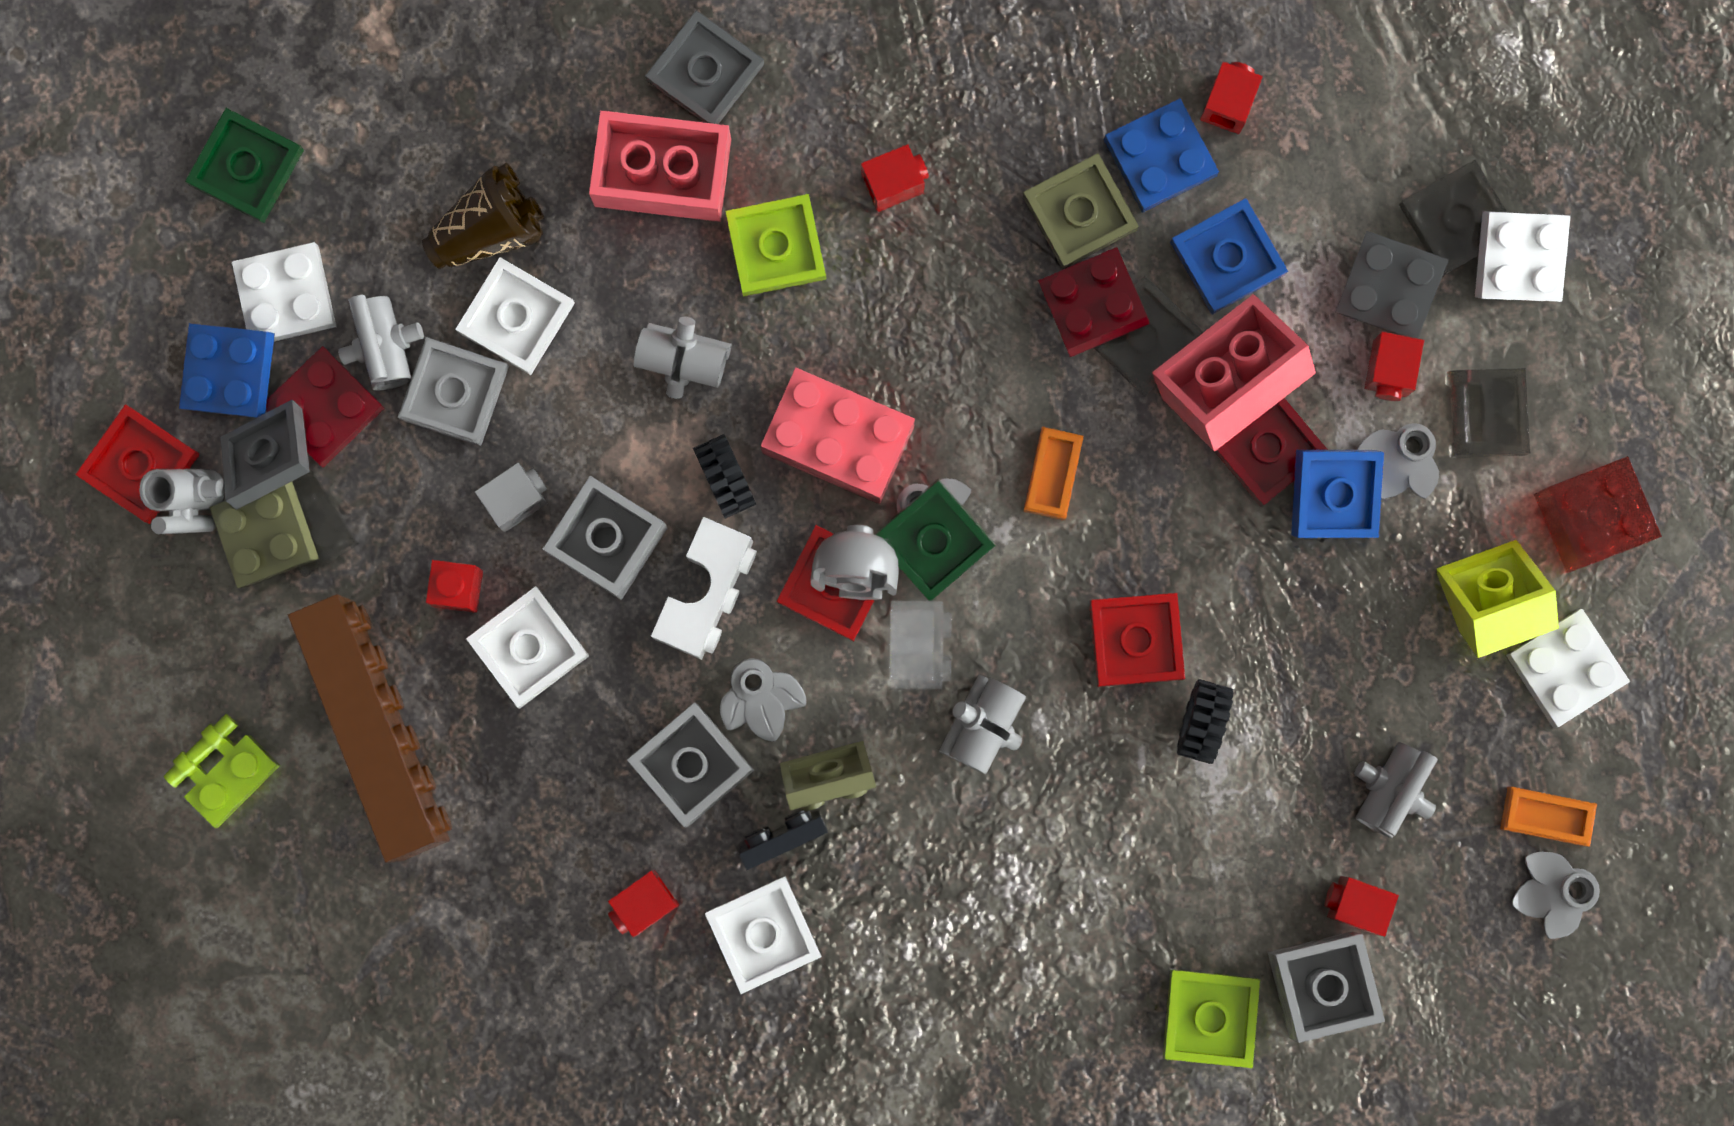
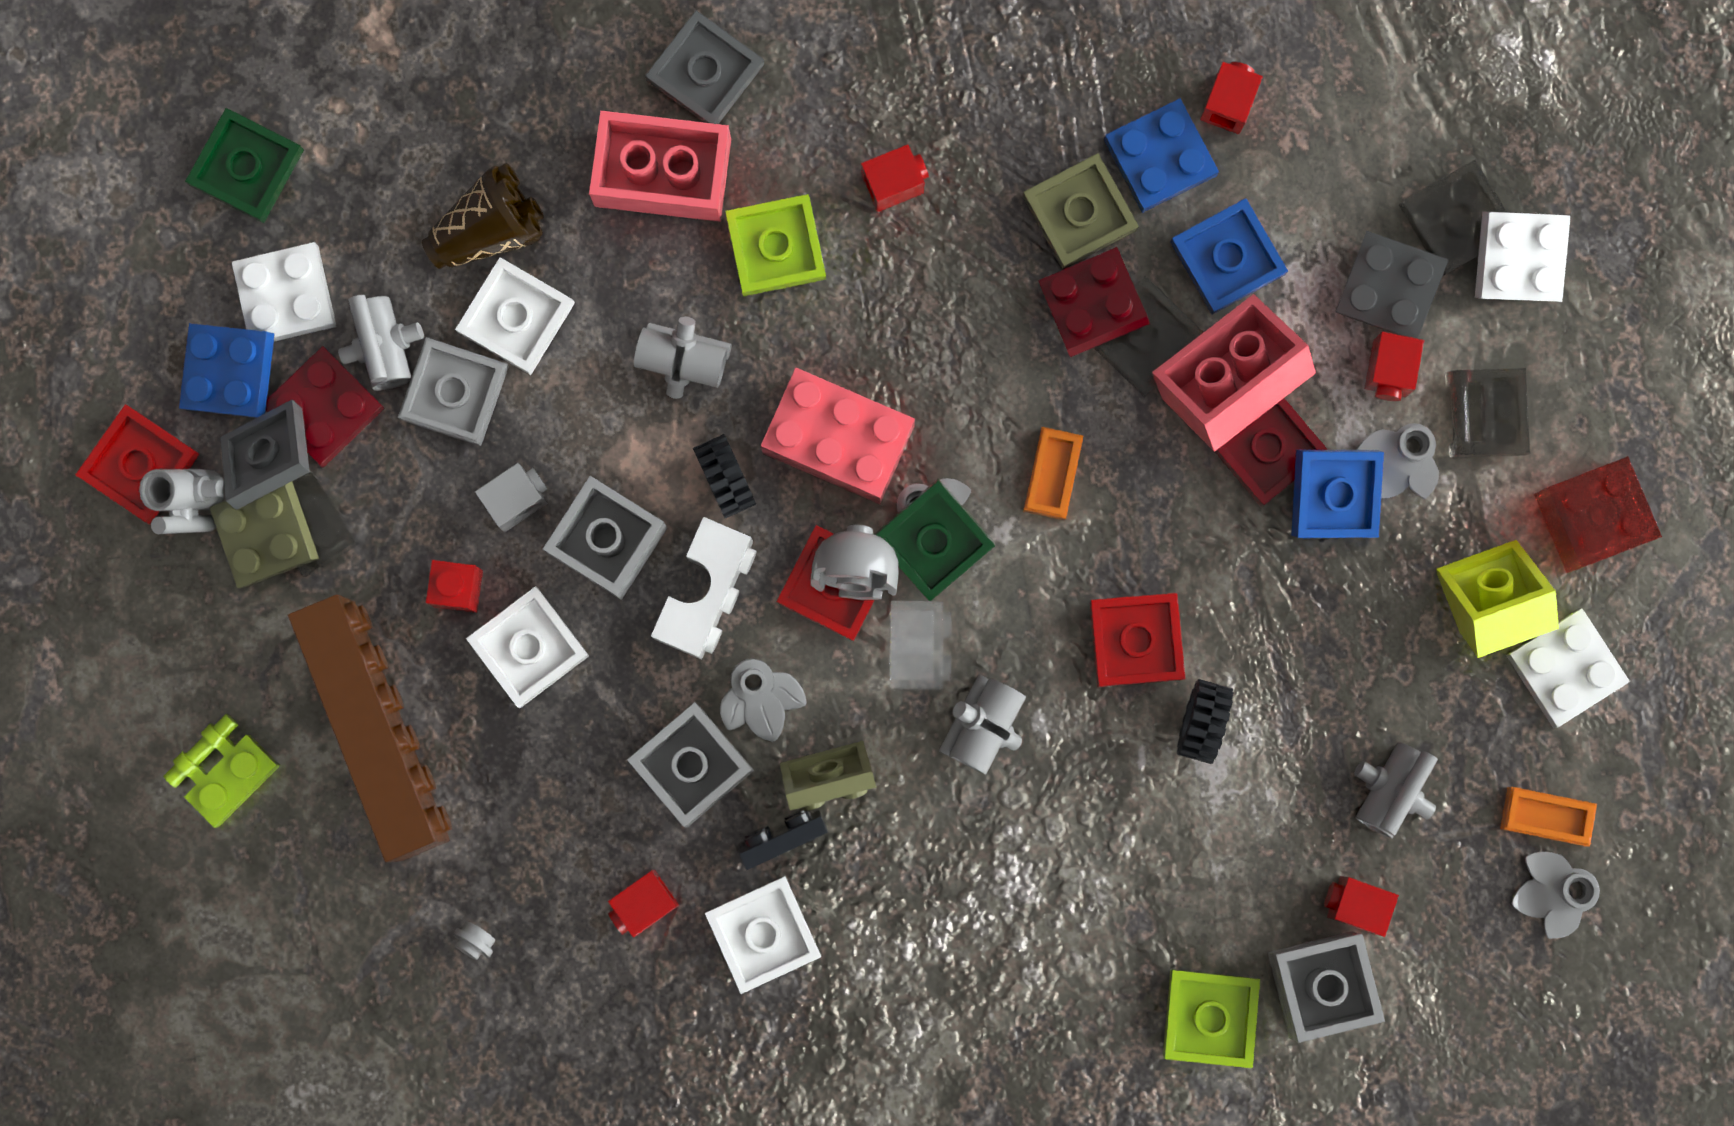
none -> light grey plate [453,921,495,960]

